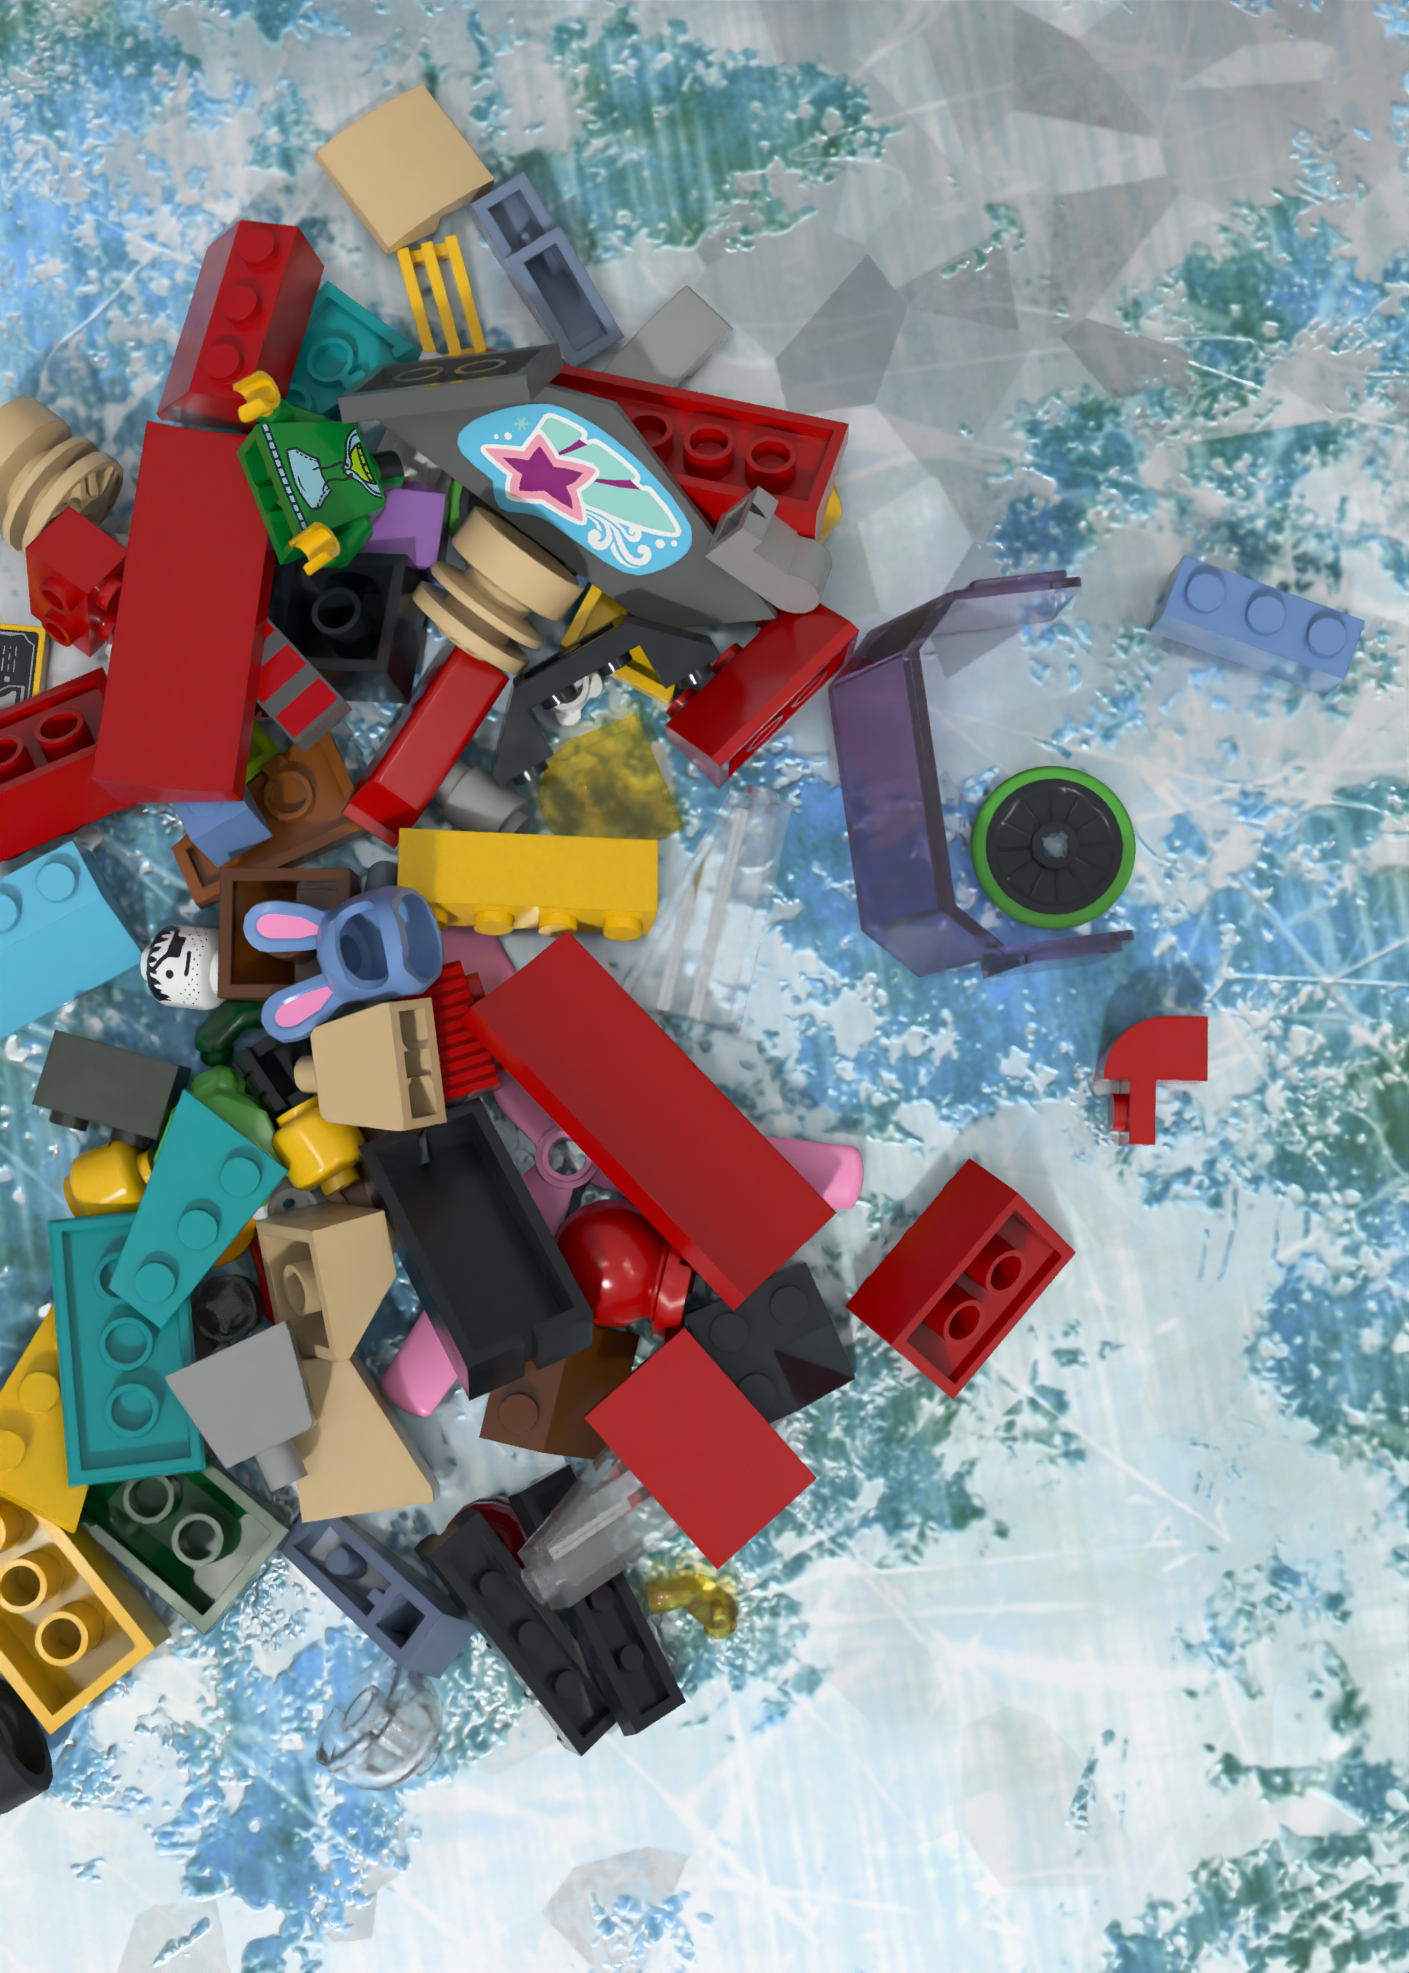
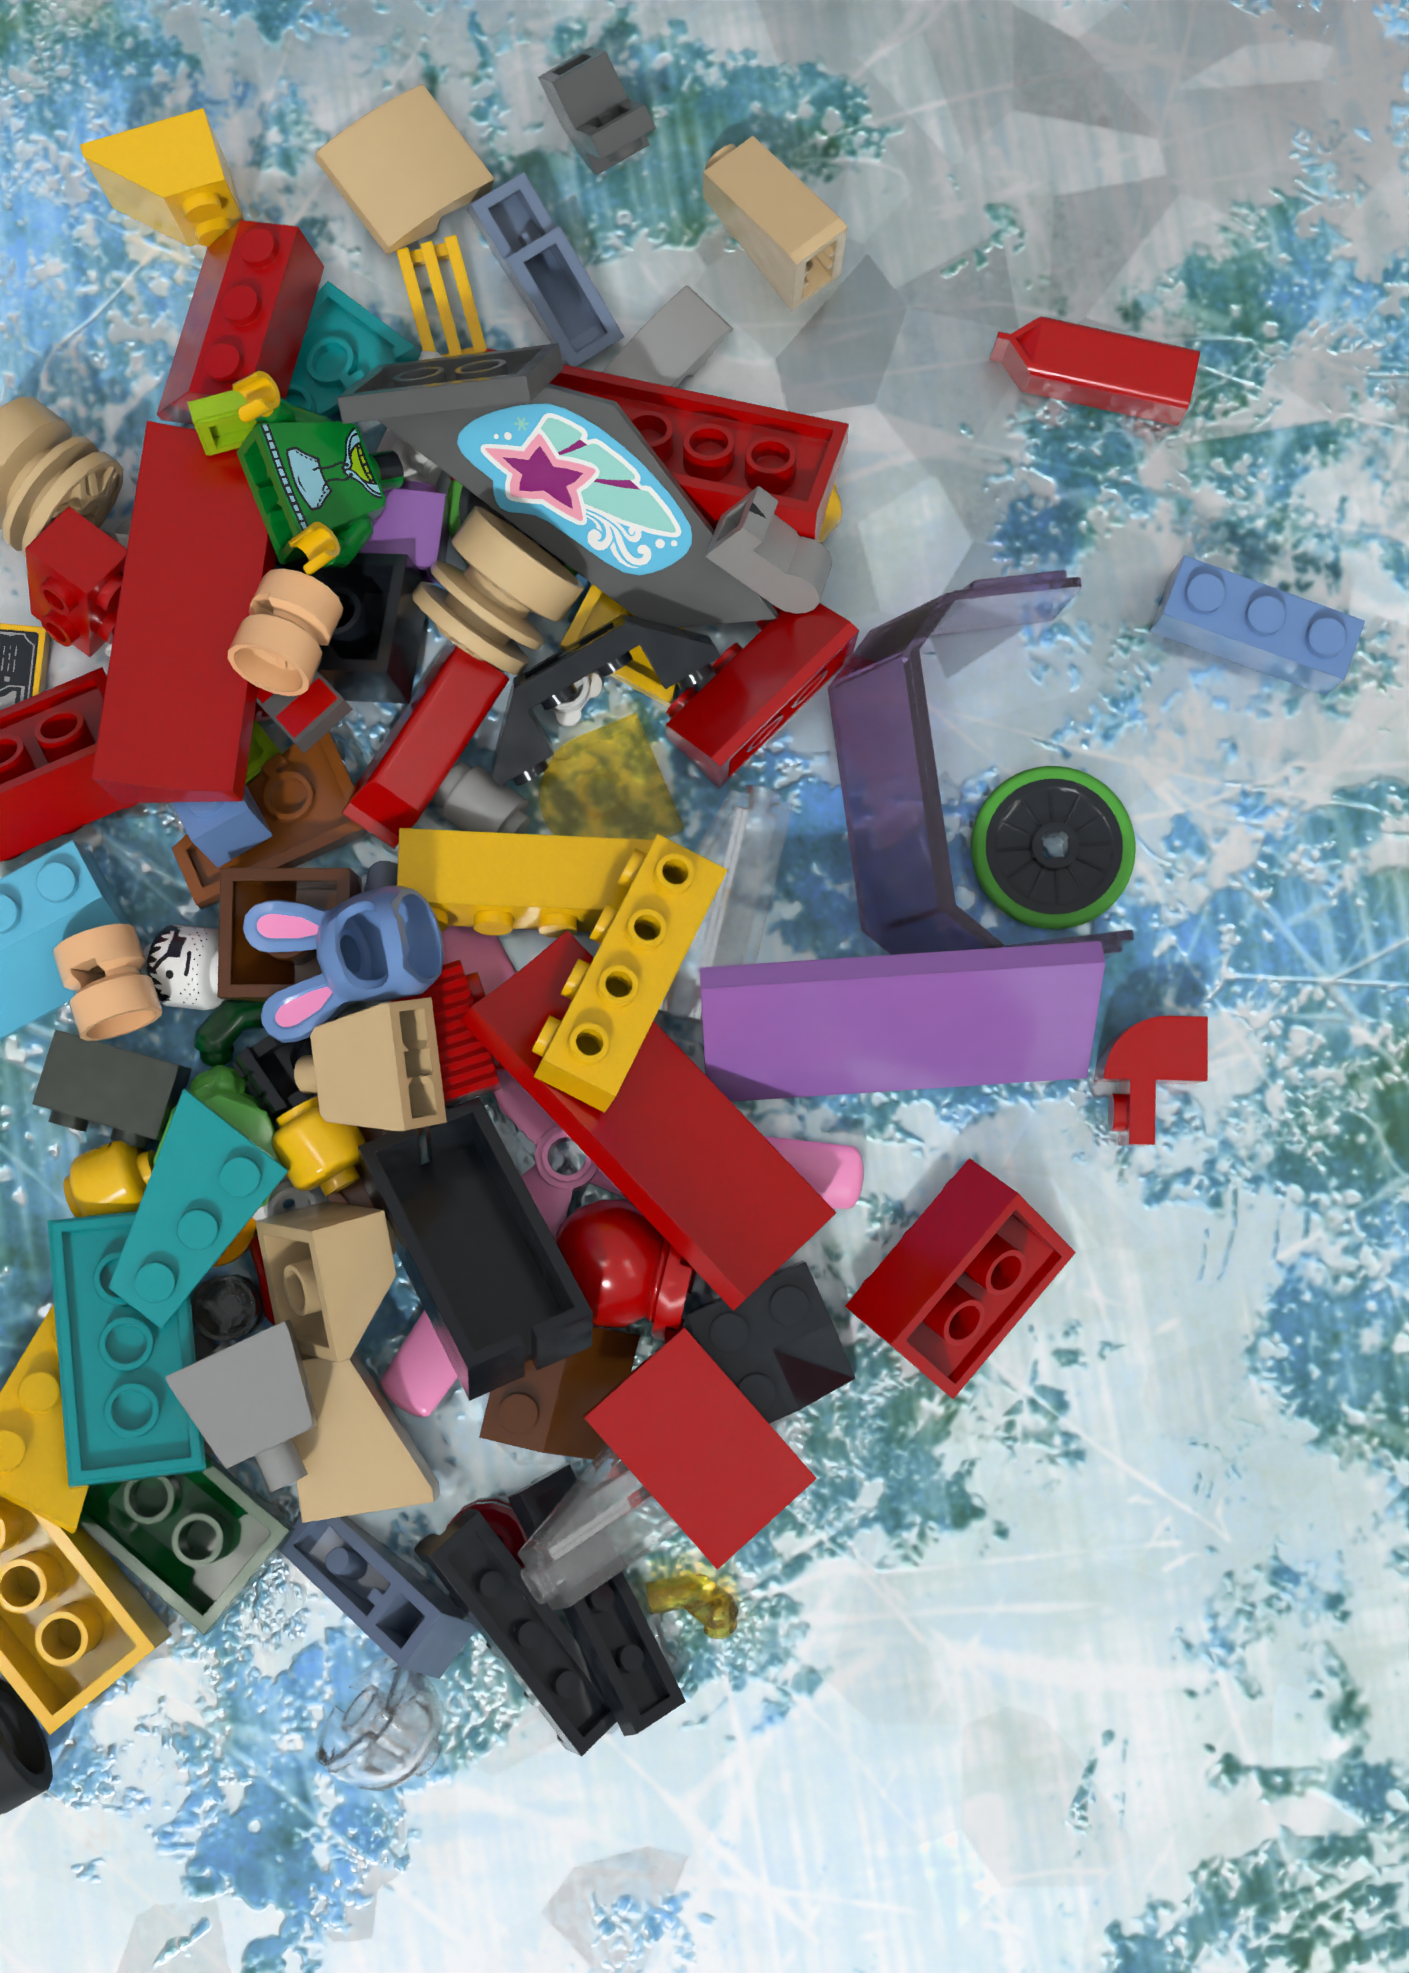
none -> light nougat wheel [53,923,163,1041]
none -> yellow slope [80,108,245,247]
none -> lime tile [188,390,260,456]
none -> light nougat wheel [227,569,343,696]
none -> yellow brick [532,833,728,1113]
none -> dark grey brick [538,47,656,175]
none -> medium lavender tile [699,941,1105,1102]
none -> tan slope [703,136,848,311]
none -> red piece [989,316,1200,426]

